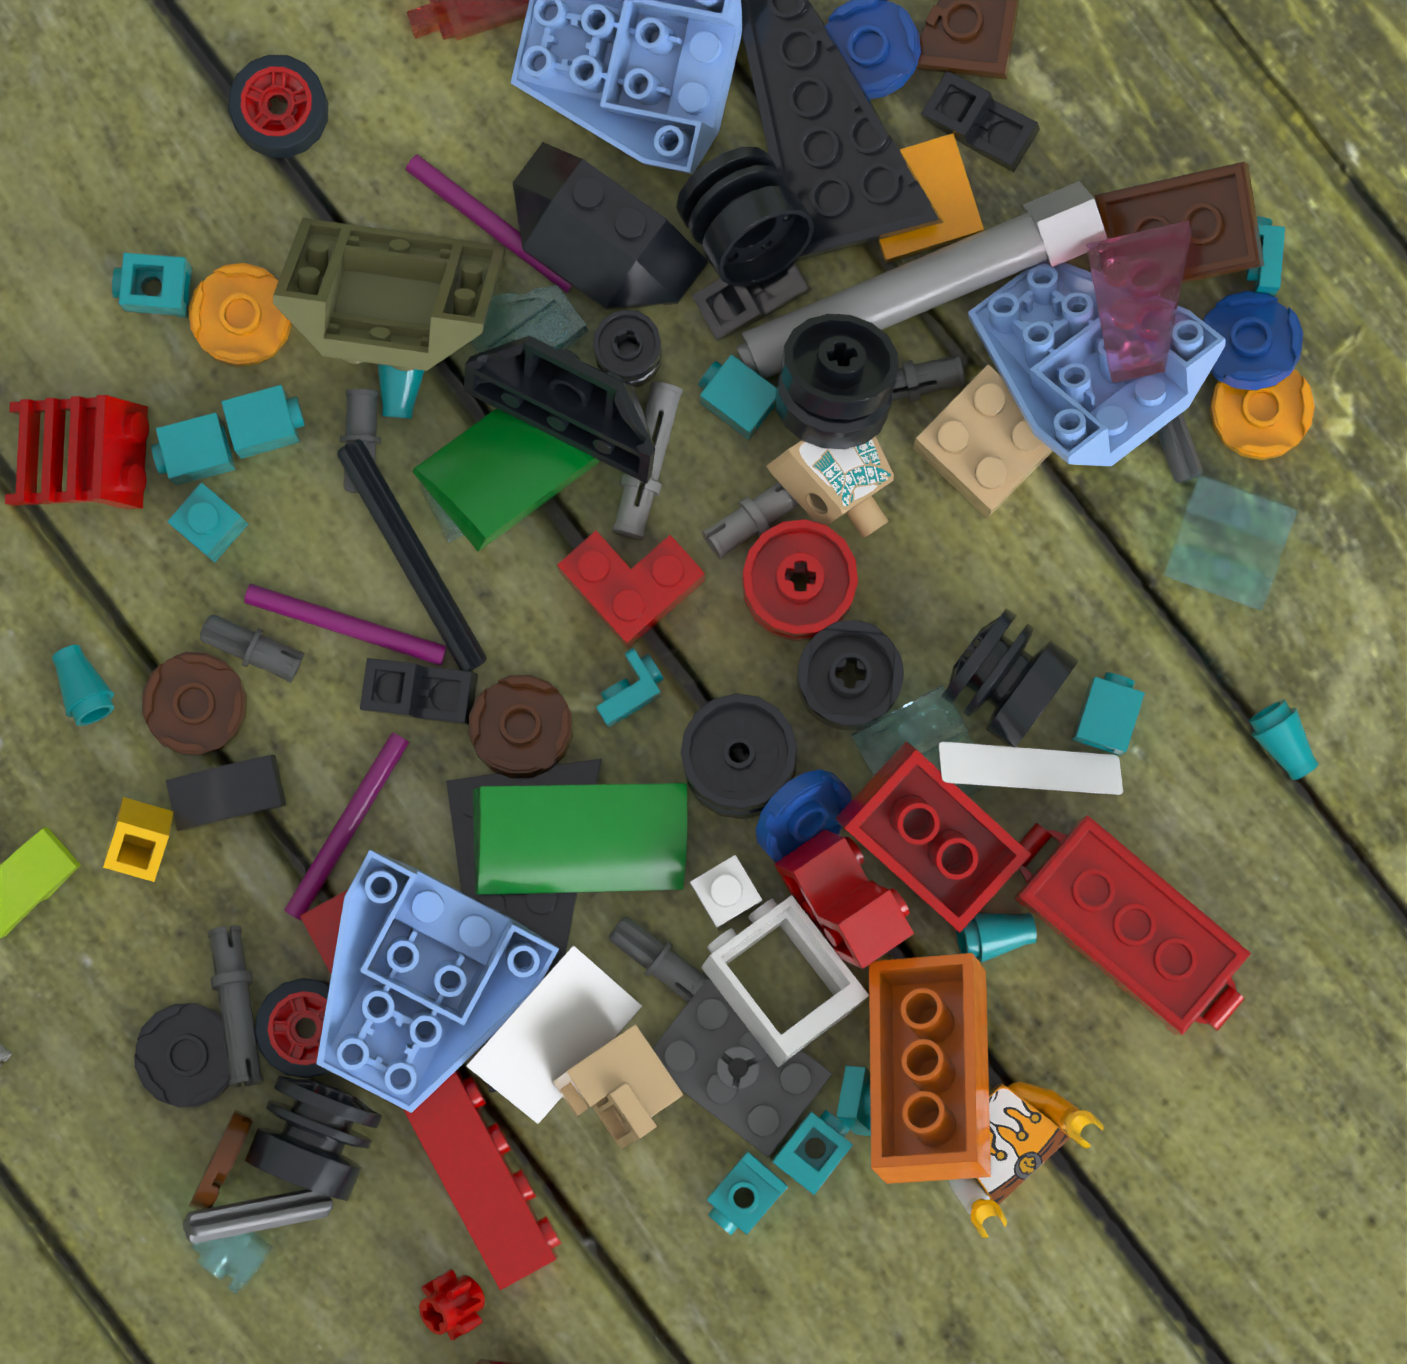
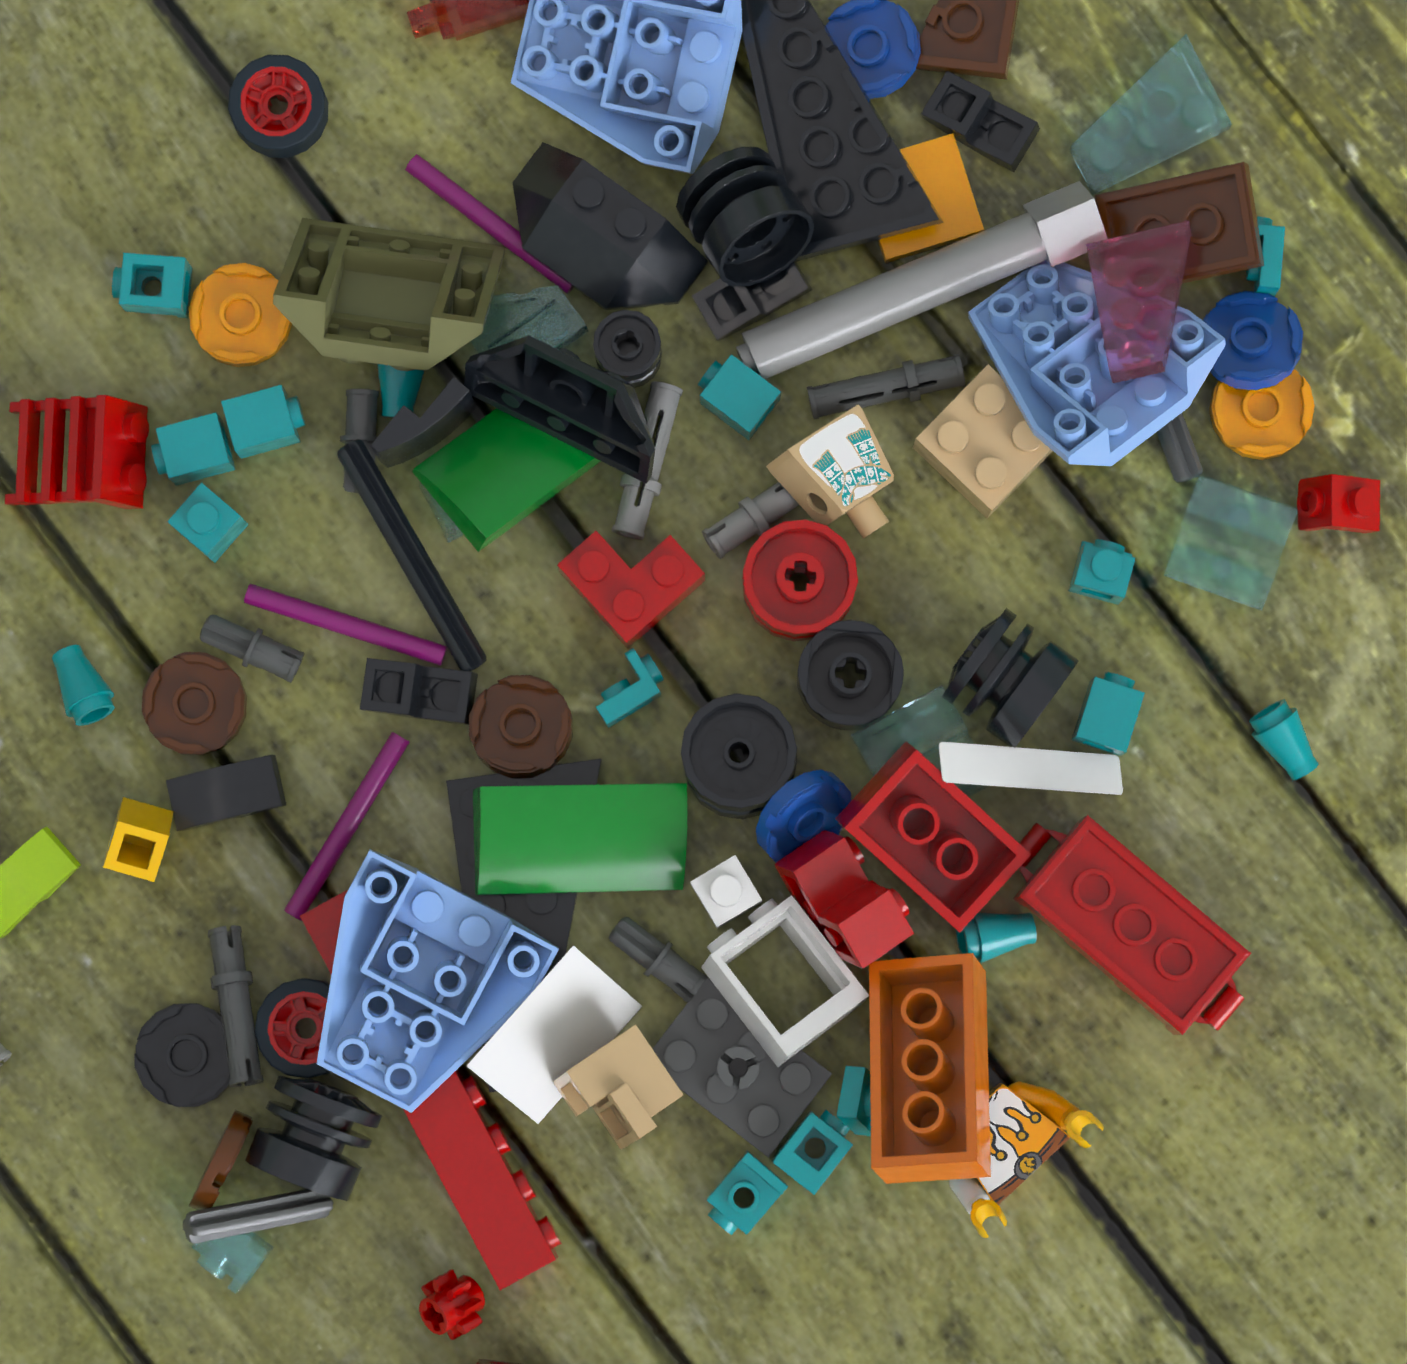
black wheel [776,314,898,450] -> none
none -> black slope [371,377,476,468]
none -> teal brick [1068,539,1135,605]
none -> clear light blue wing [1069,34,1232,195]
none -> red bracket [1297,474,1380,533]

